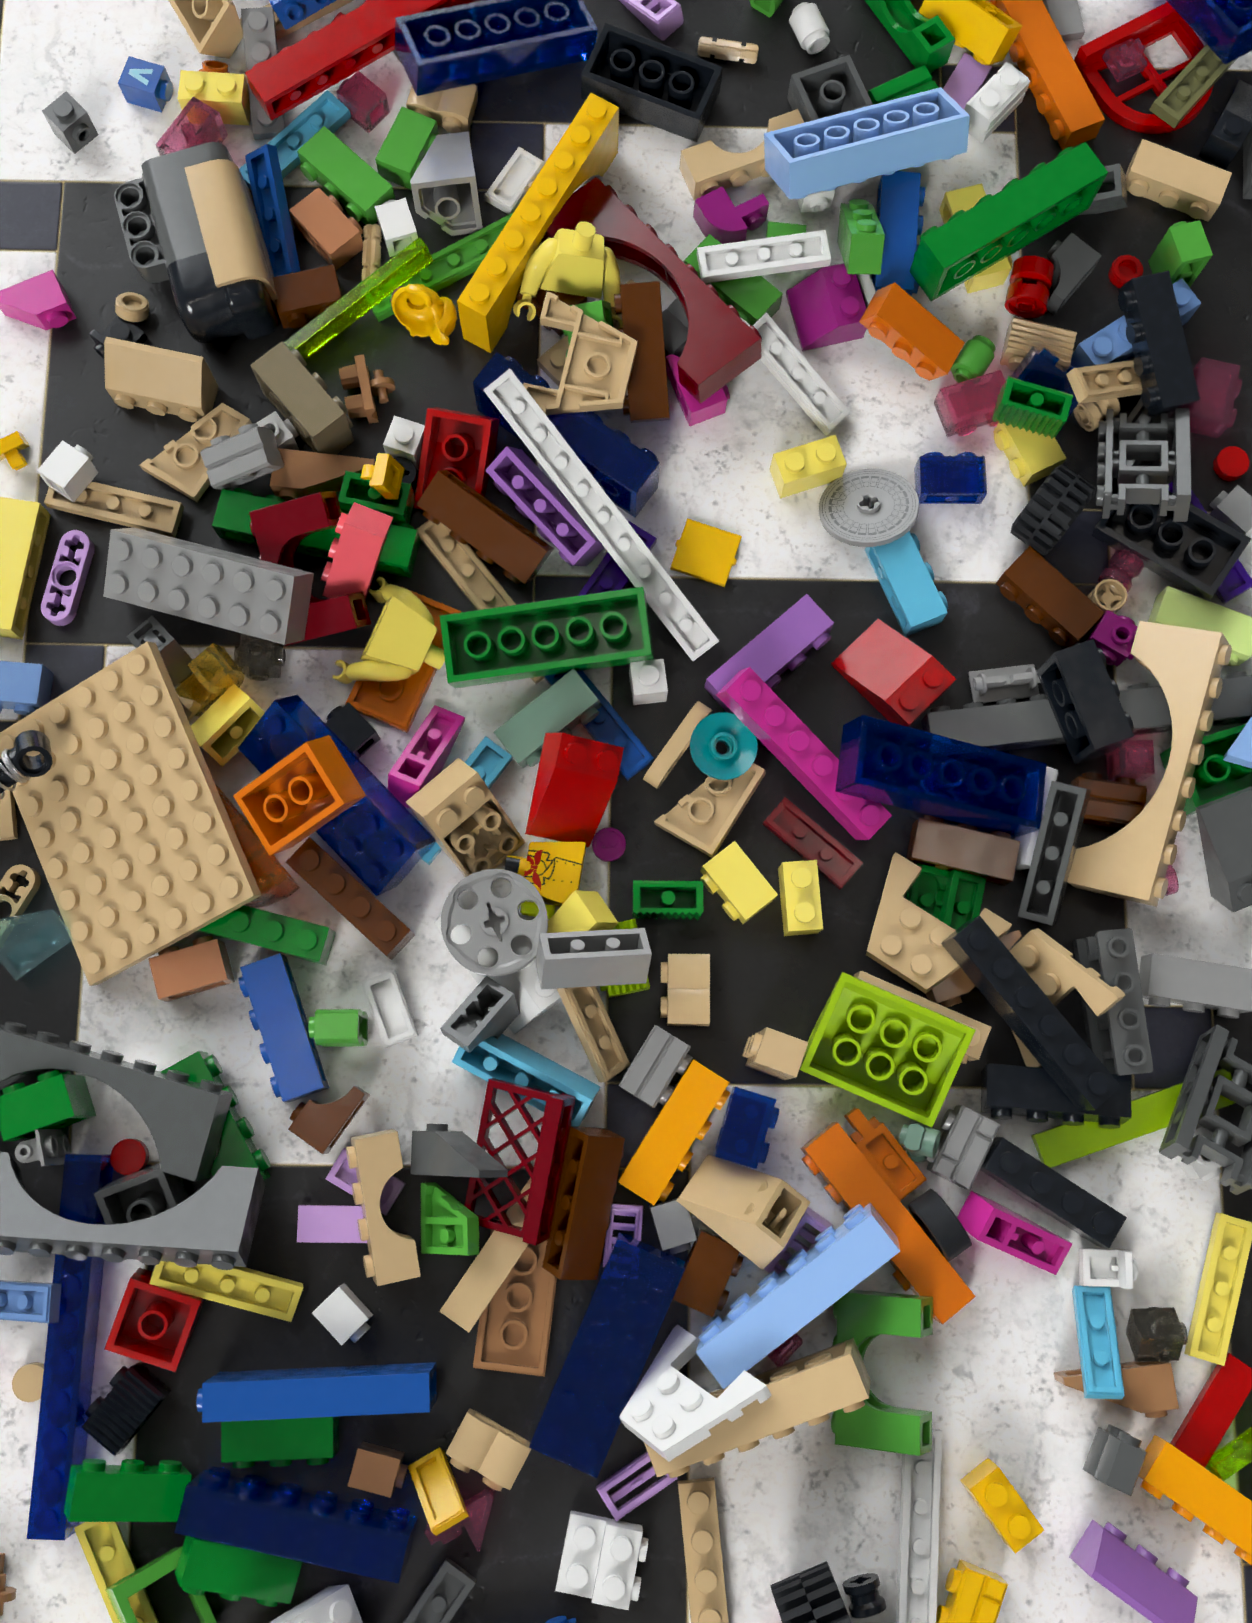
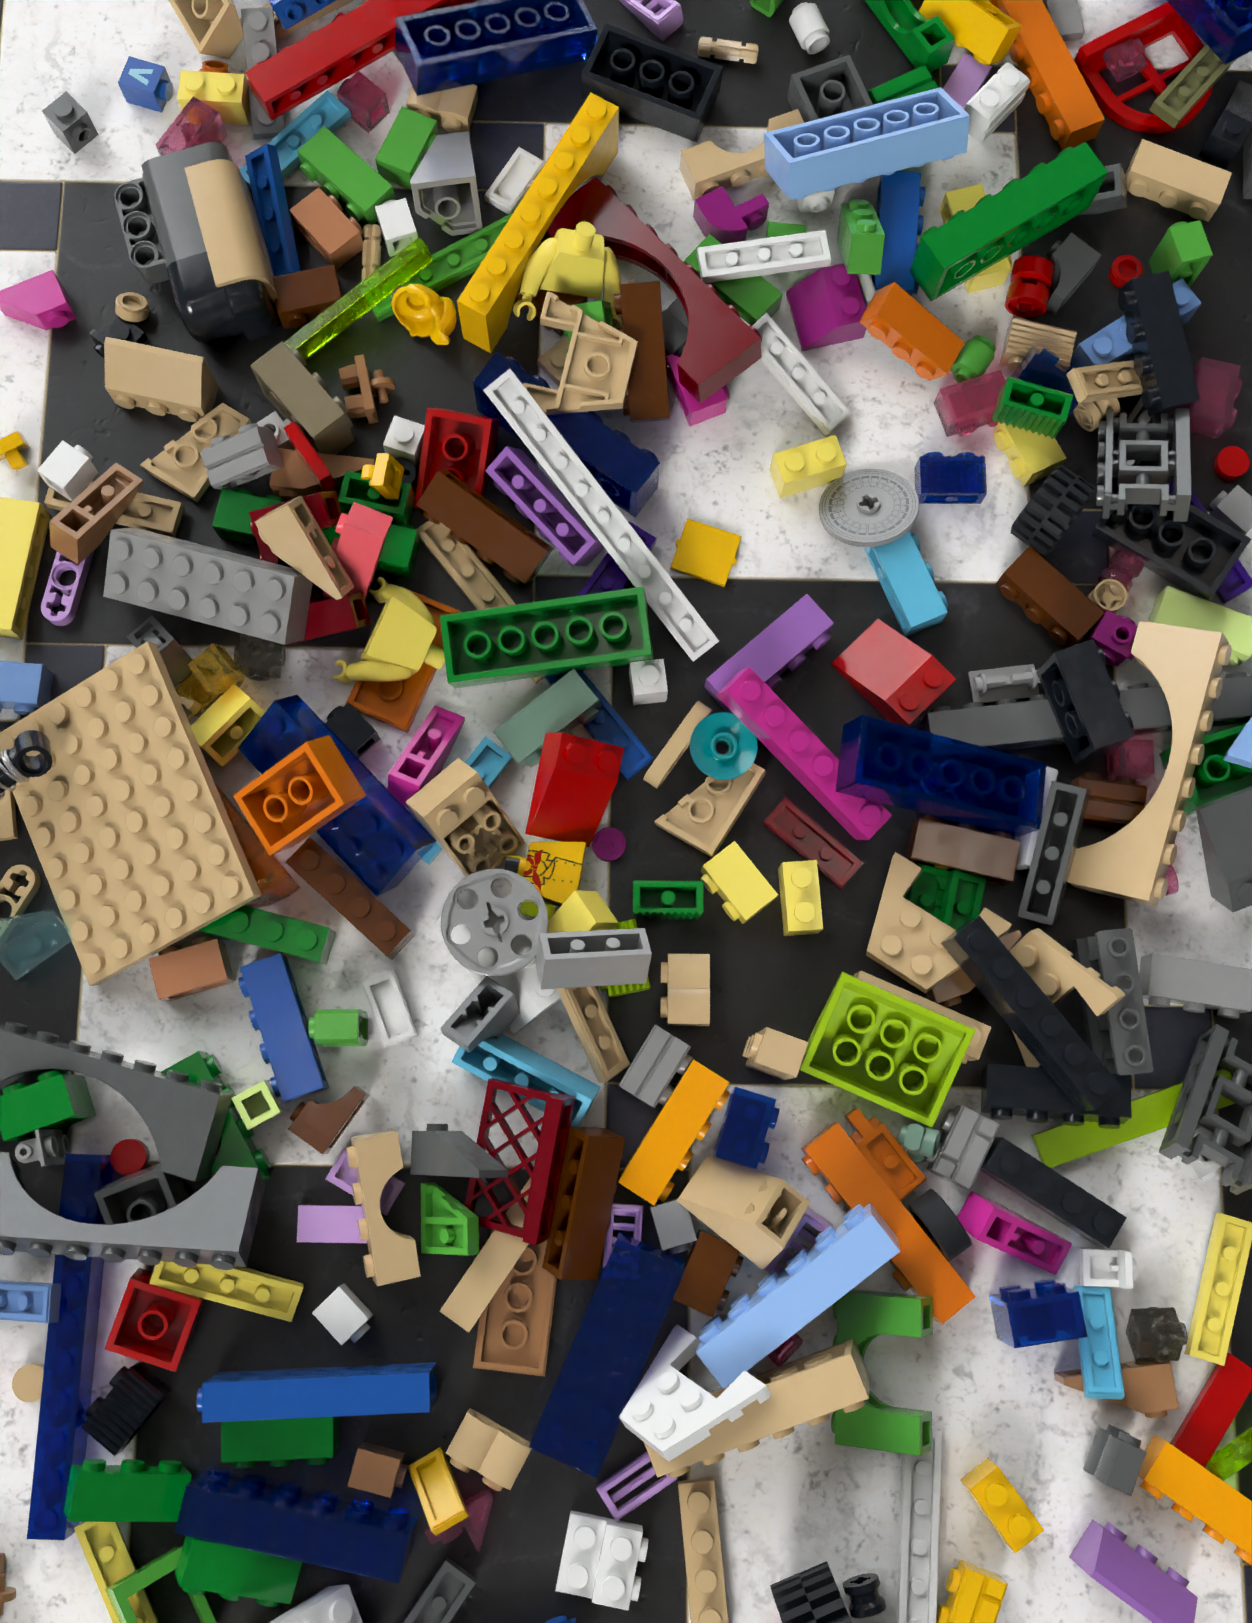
none -> medium nougat slope [49,463,143,565]
none -> yellowish green brick [231,1080,285,1130]
none -> tan slope [255,495,354,600]
none -> red tile [284,422,335,492]
none -> clear blue brick [989,1279,1088,1348]

